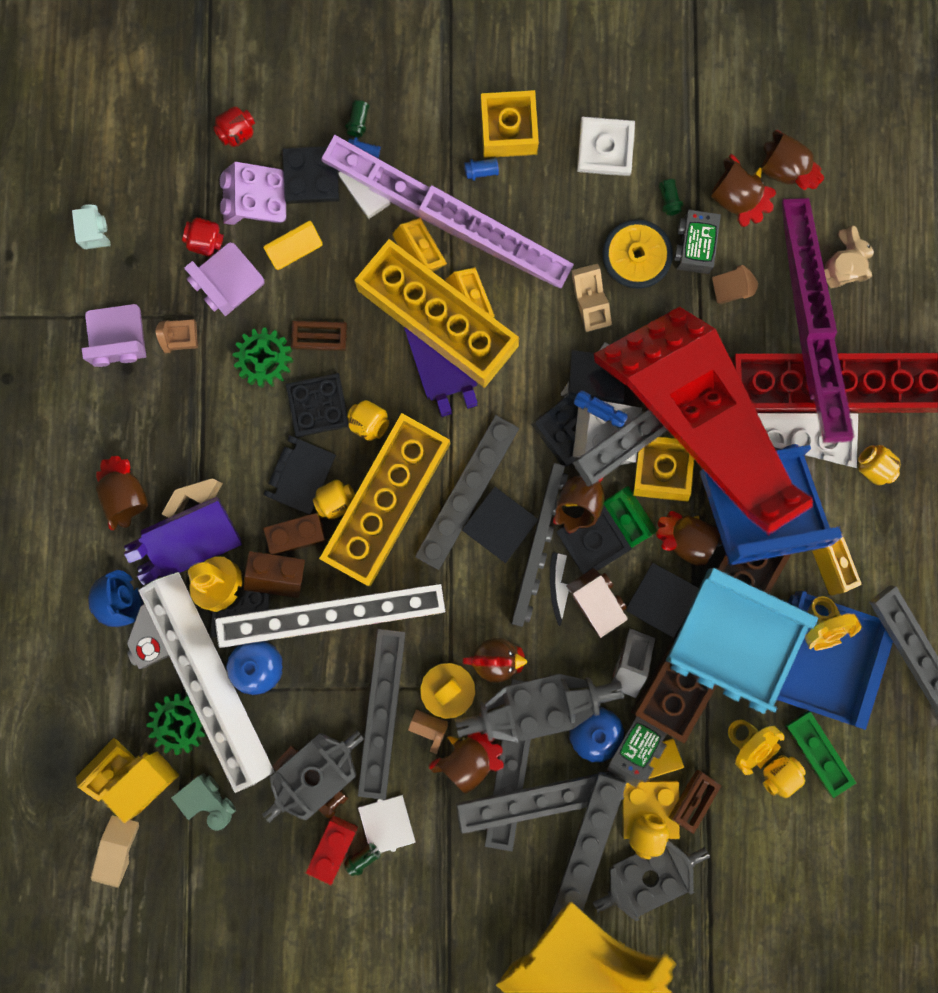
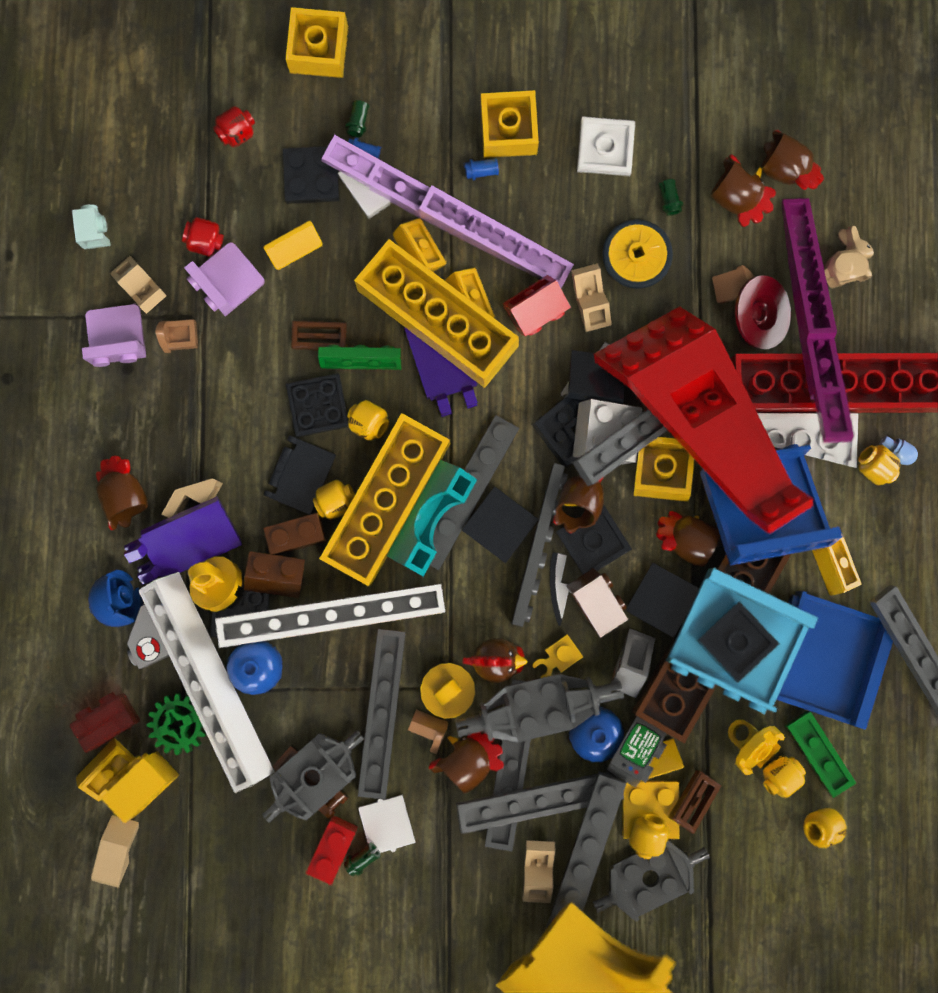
sand green brick [171,773,236,830] -> none
lavender bracket [220,162,286,225] -> none
green gear [233,327,293,388] -> none
blue axle [574,391,628,428] -> none
green slope [604,486,657,548] -> none
brick [674,210,721,274] -> none
yellow tile [804,596,862,651] -> none
none -> clear red brick [70,692,140,753]
none -> tan slope [110,256,166,314]
none -> yellow brick [286,7,348,78]
none -> green plate [318,345,402,370]
none -> teal arch [387,460,478,576]
none -> brick [502,275,571,337]
none -> tan slope [523,841,555,903]
none -> yellow plate [532,634,583,678]
none -> black plate [697,601,780,683]
none -> dark red hat [735,275,791,349]
none -> yellow head [803,808,847,848]
none -> light blue cylinder [880,436,918,465]

